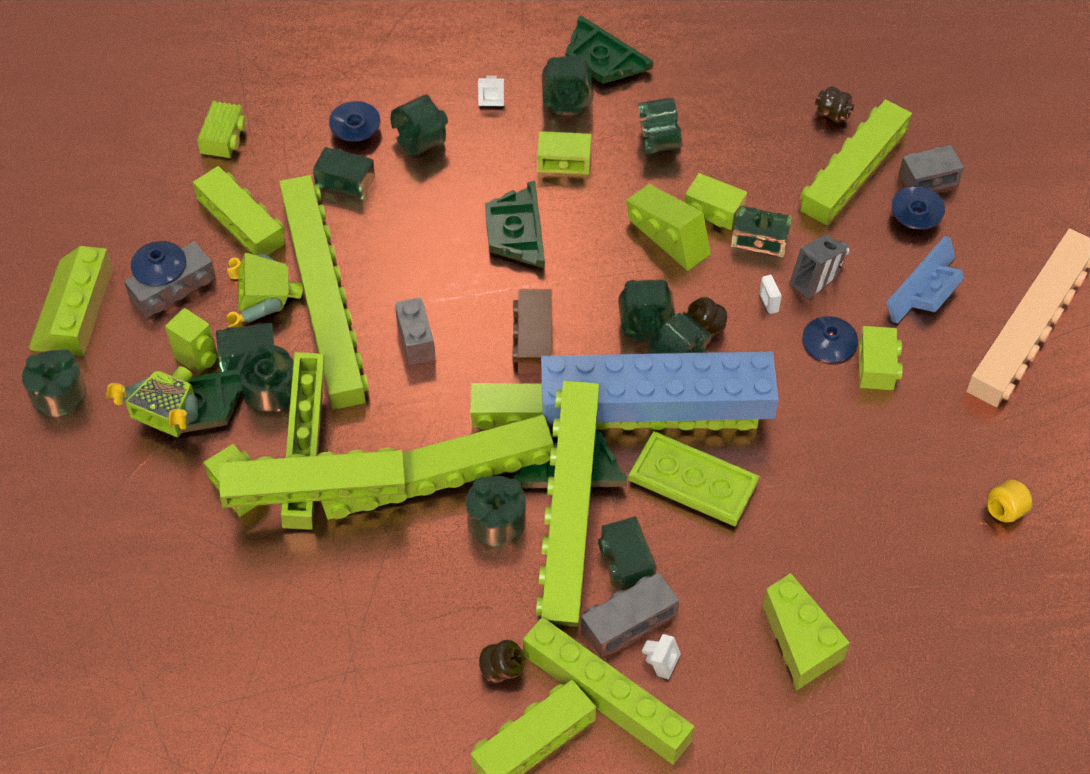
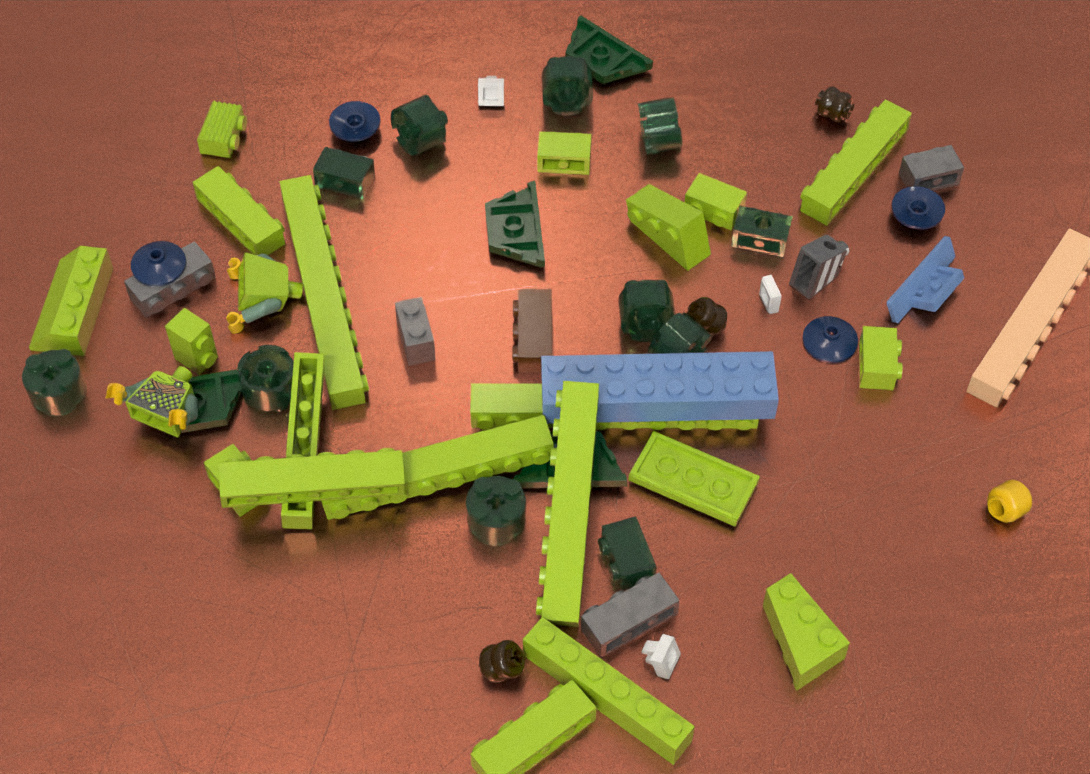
clear green brick [216,323,278,372] -> none

